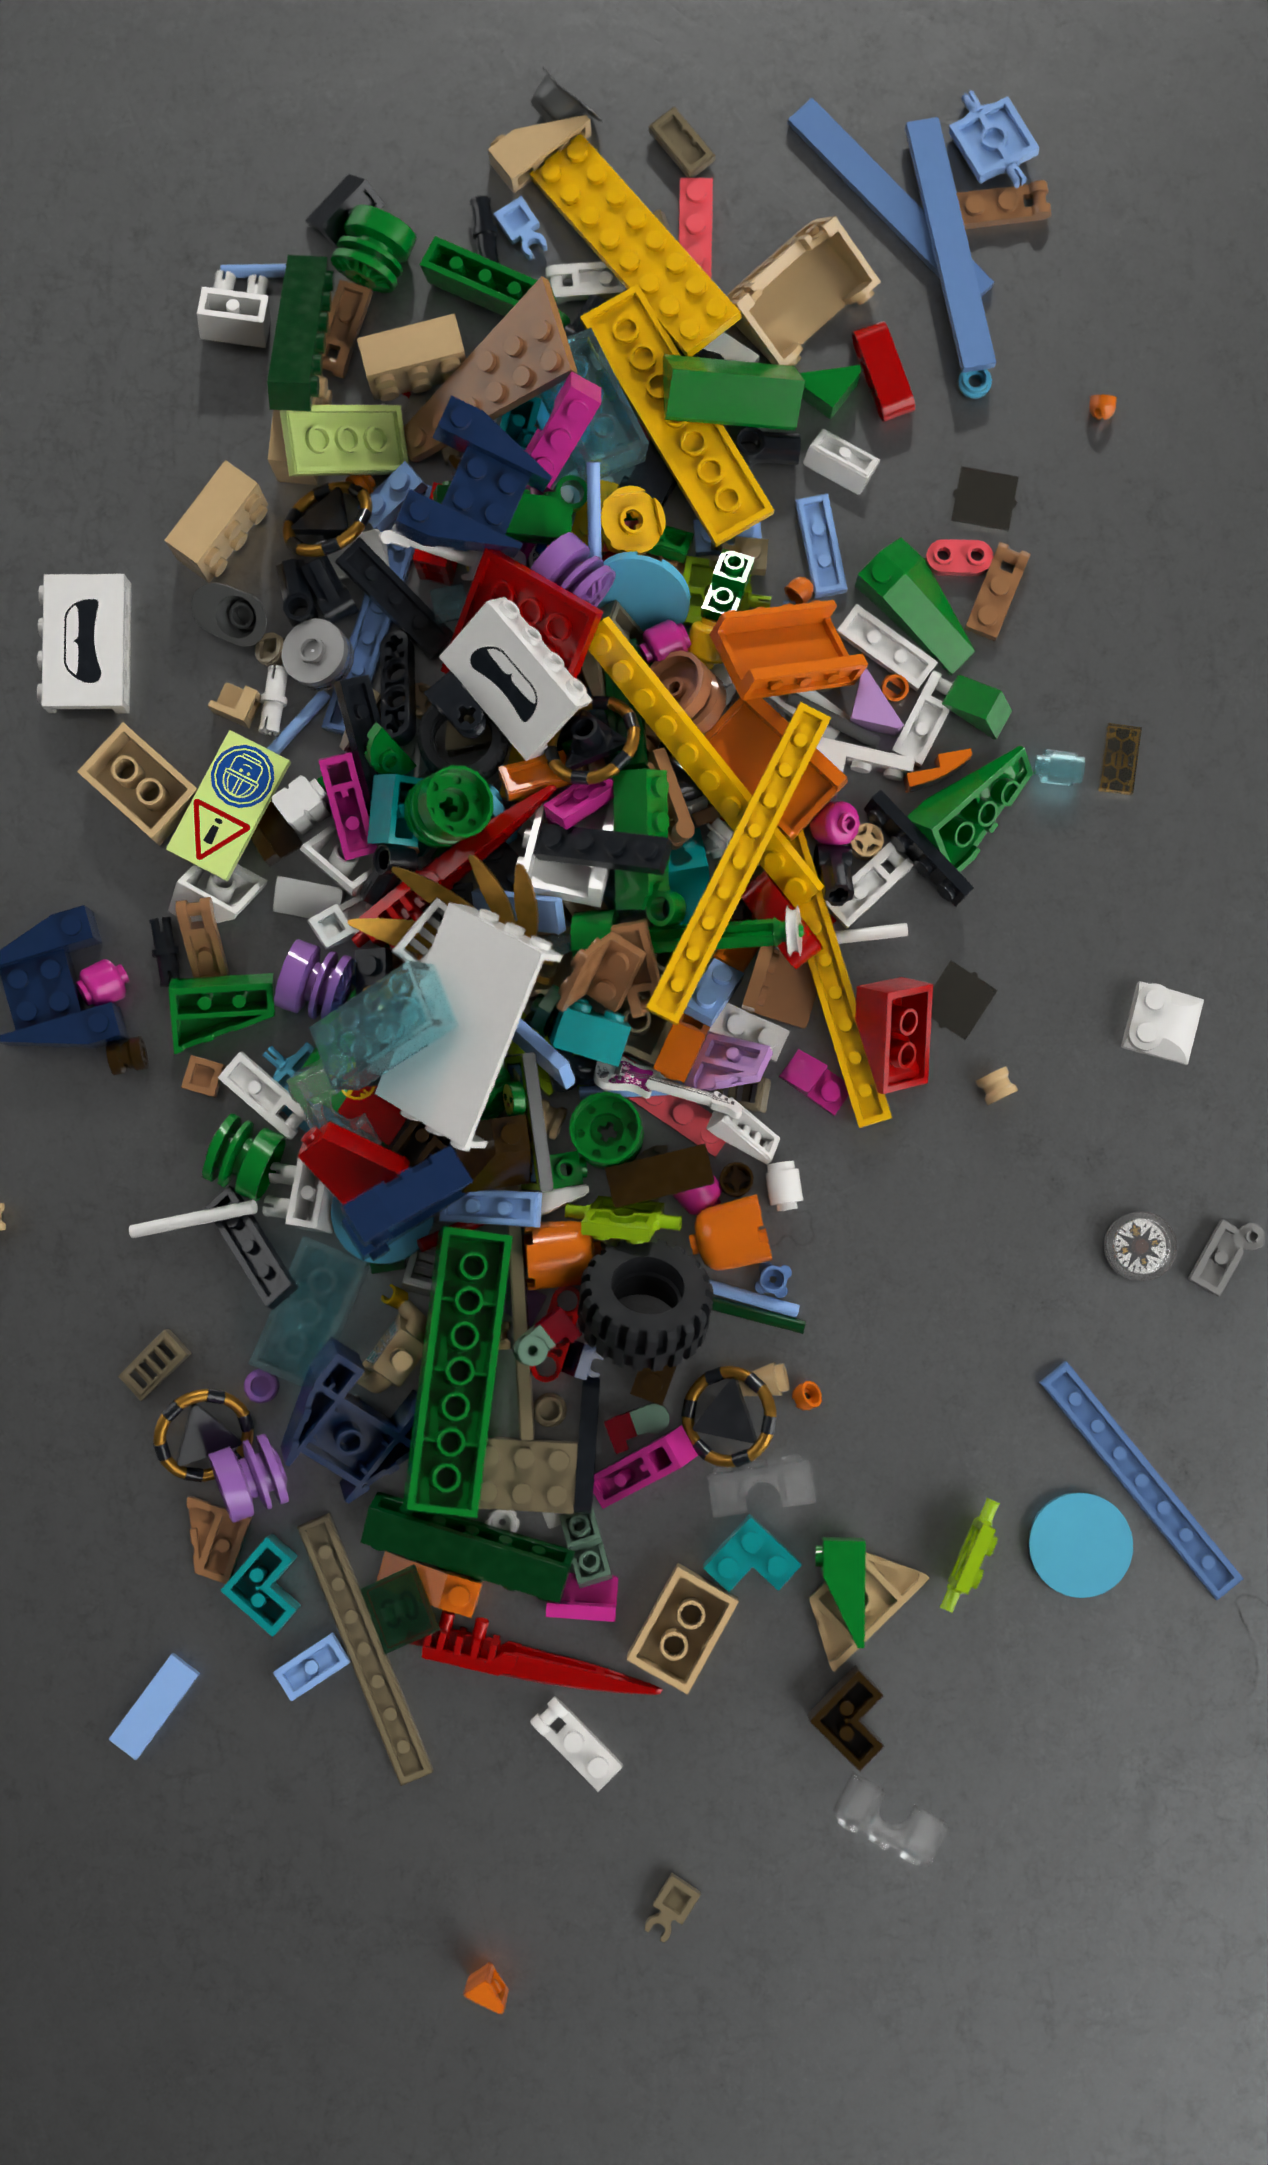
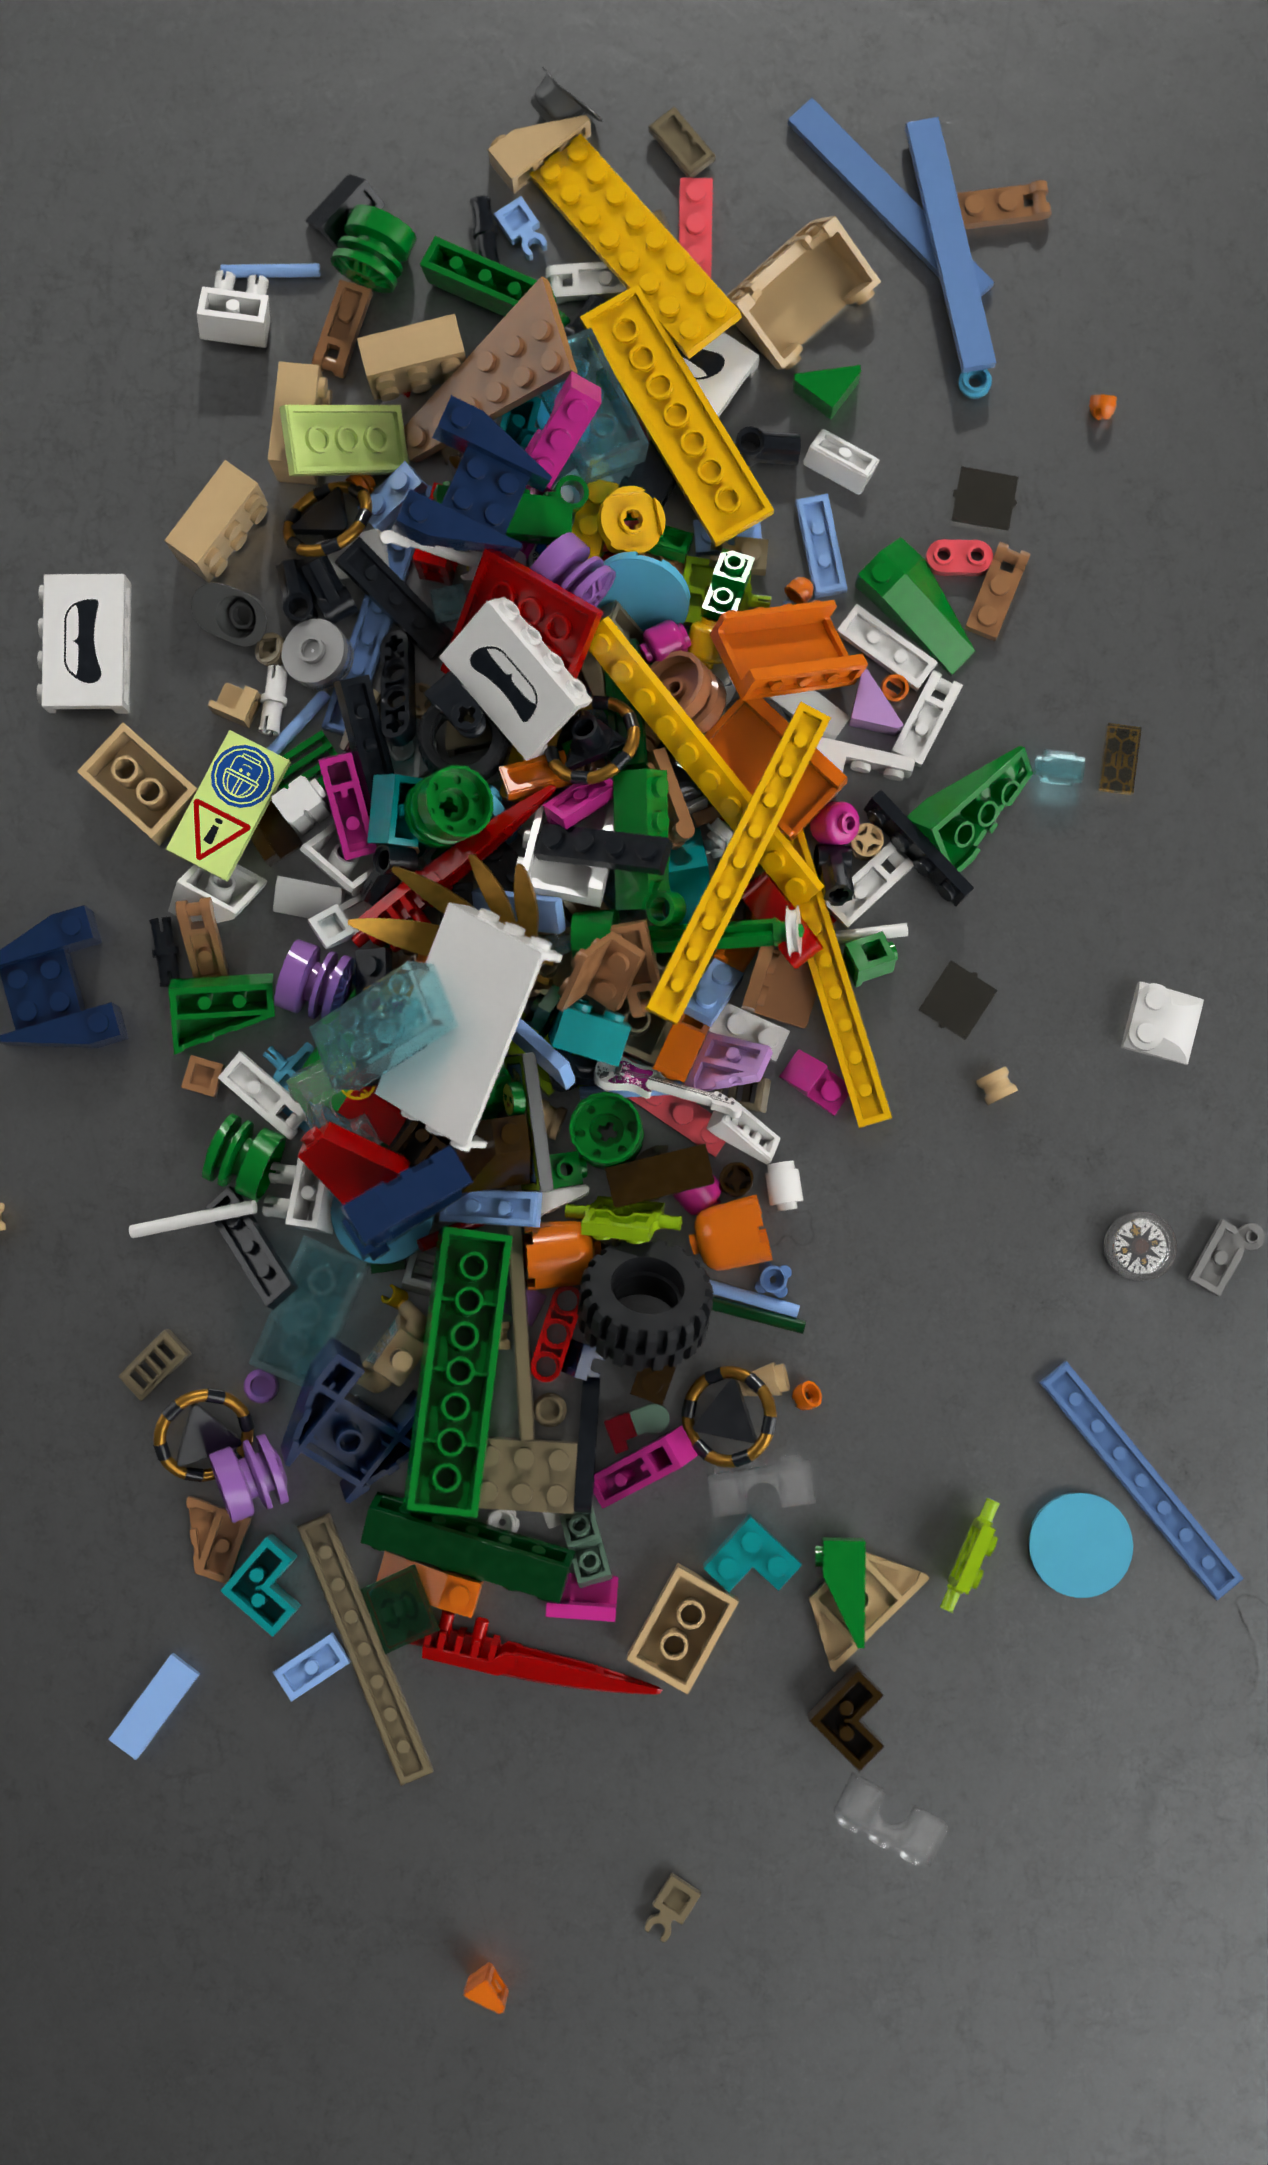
dark pink head [76,959,130,1007] -> none
dark brown wheel [106,1036,149,1075] -> none
dark green brick [267,255,335,411] -> none
green plate [365,722,417,775] -> none
white slope [391,897,447,973] -> none
leg [513,1307,582,1366] -> none
white plate [530,1696,623,1792] -> none
light blue bar [586,461,602,559] -> none
green slope [663,354,805,431] -> none
dark grey bar [785,693,881,749] -> none
red beam [851,321,915,422] -> none
red slope [855,977,933,1094] -> none
orange slope [904,748,972,793] -> none
green slope [942,675,1012,740] -> none
light blue plate [949,90,1039,188] -> none
none -> green tile [279,730,338,789]
none -> green brick [843,931,898,988]

